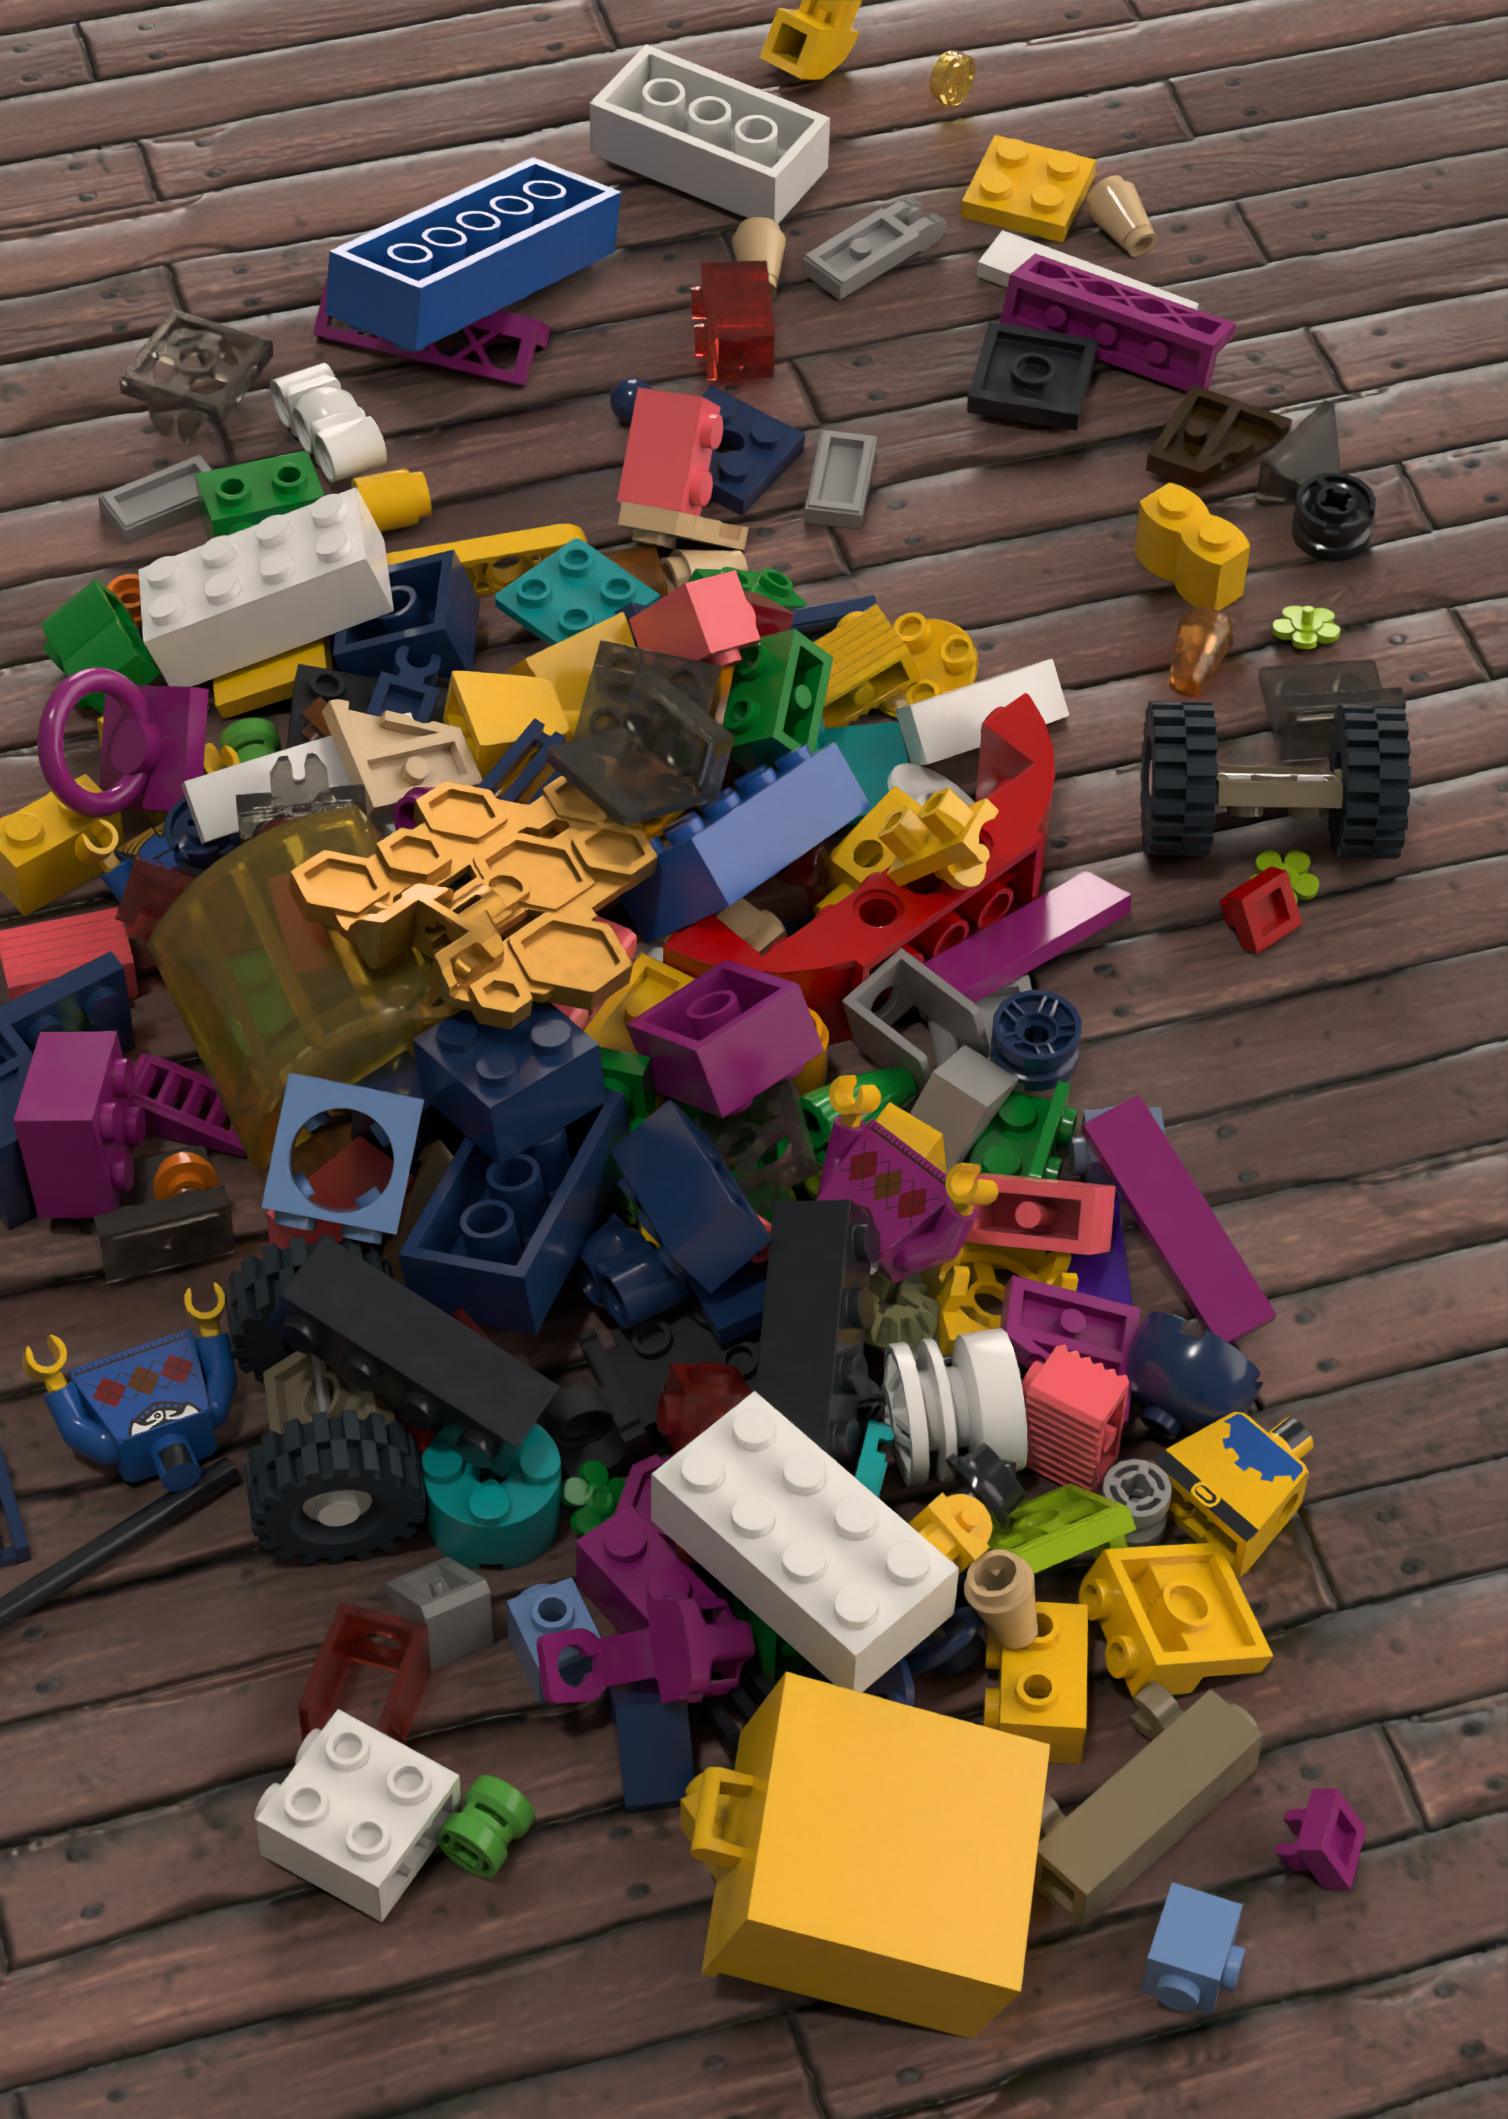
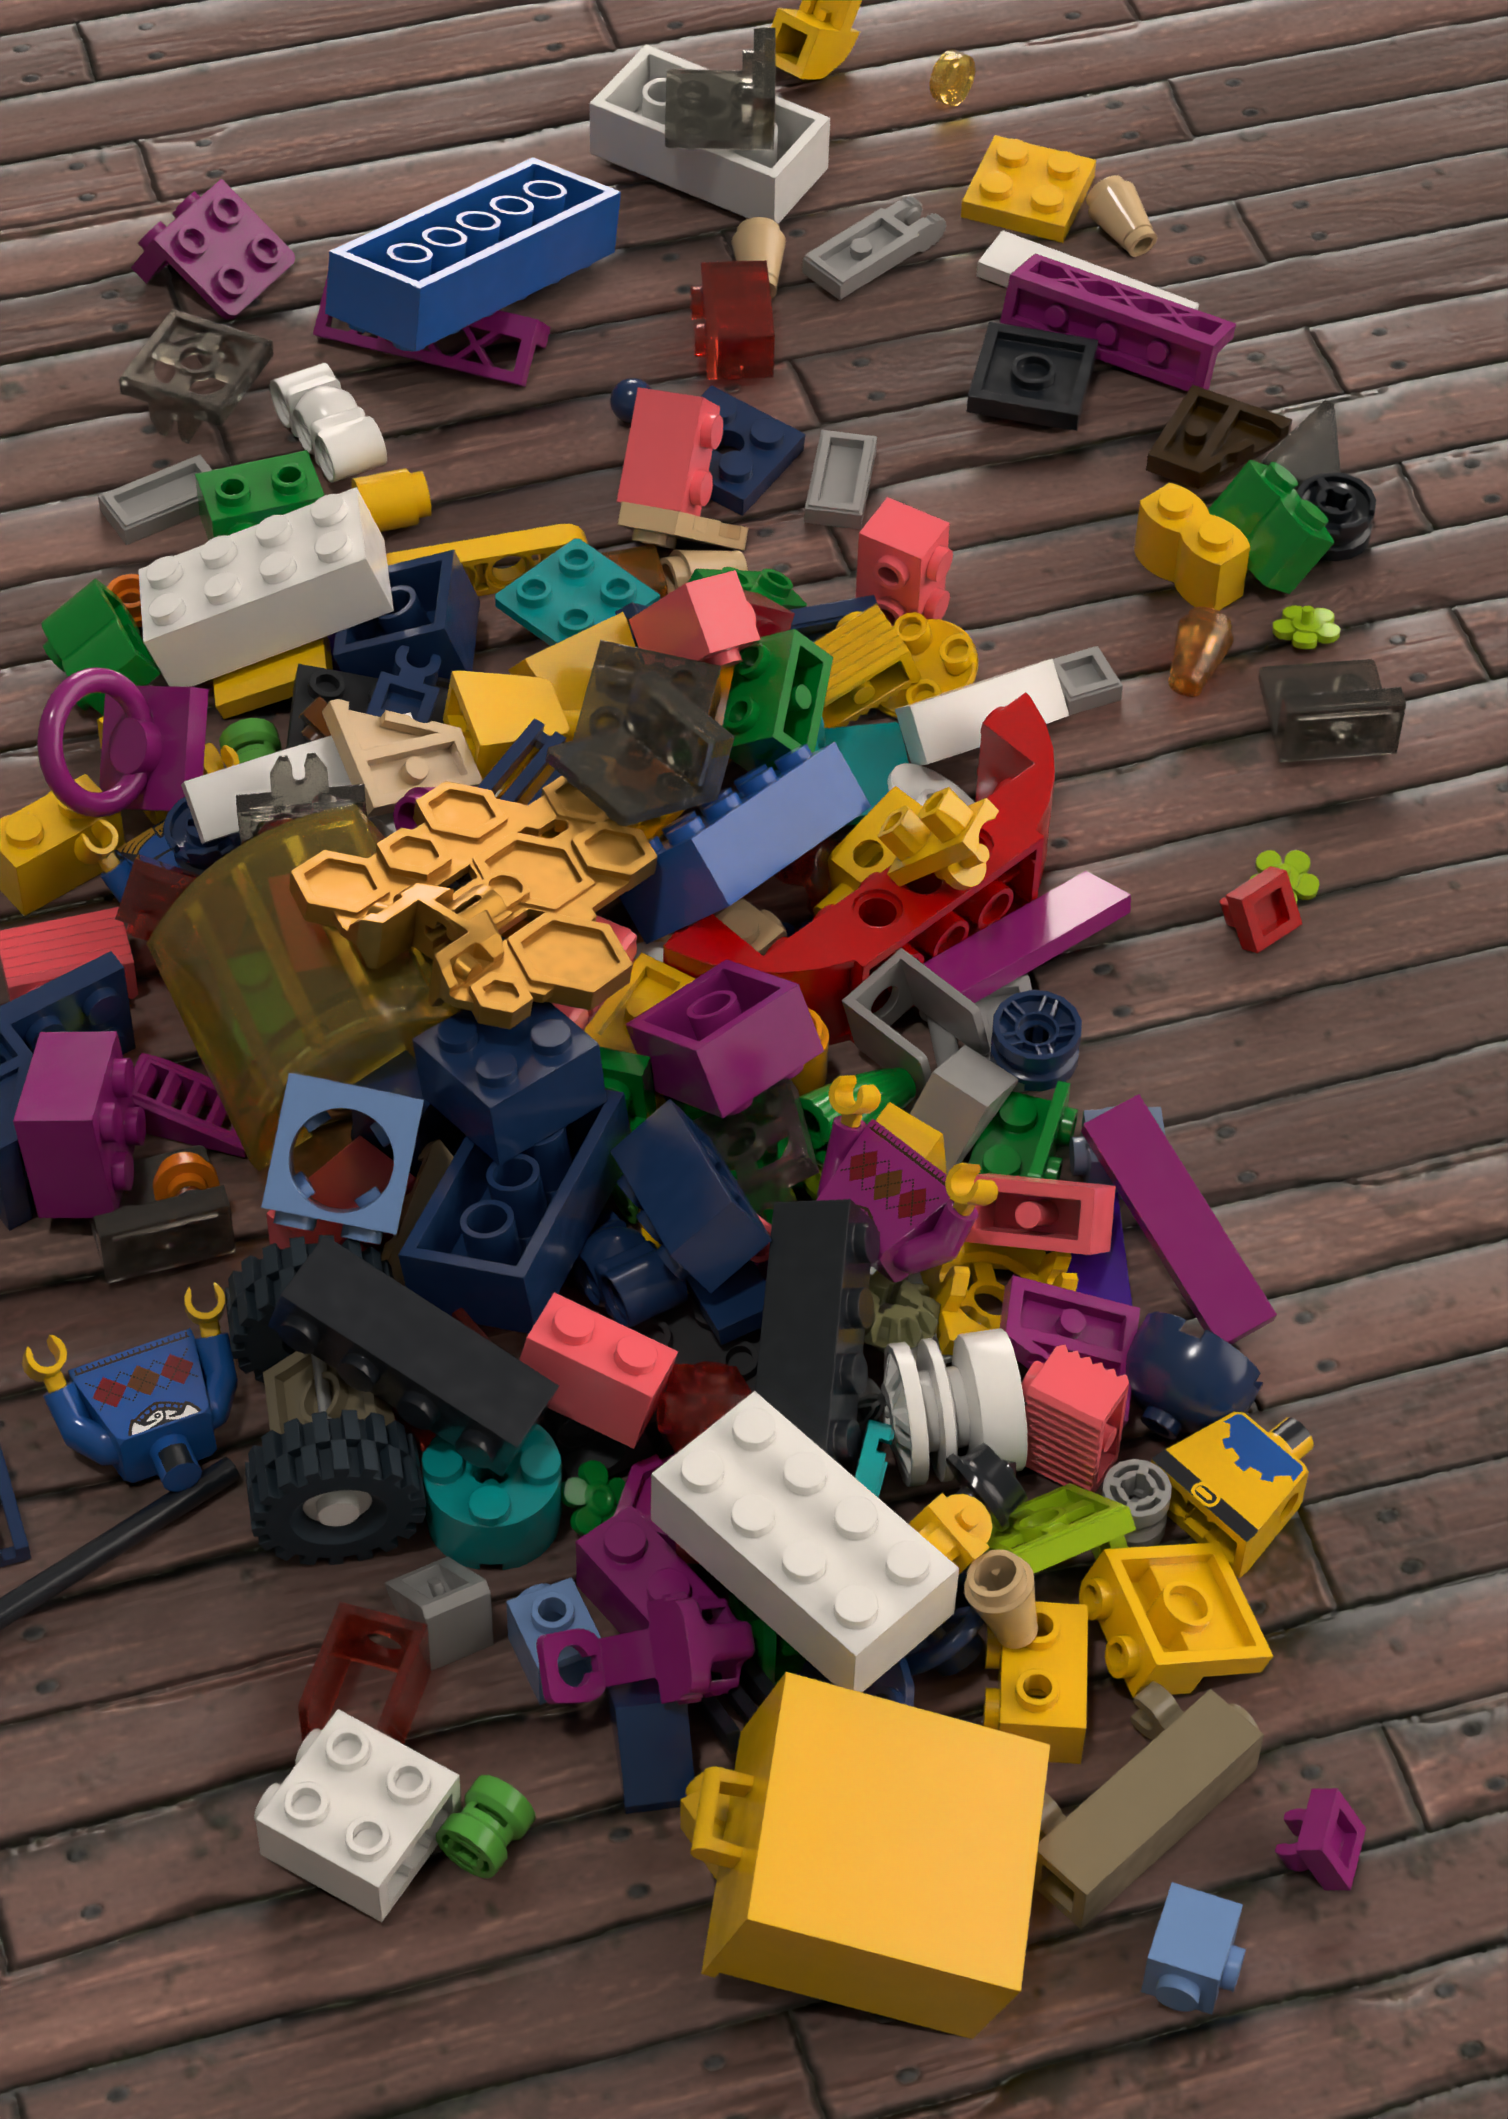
black plate [1140,701,1411,859] -> none
none -> magenta bracket [131,178,295,320]
none -> coral brick [519,1293,678,1449]
none -> clear smoke bracket [665,27,776,151]
none -> coral brick [856,497,953,627]
none -> light grey tile [1053,646,1123,715]
none -> green brick [1208,459,1334,594]

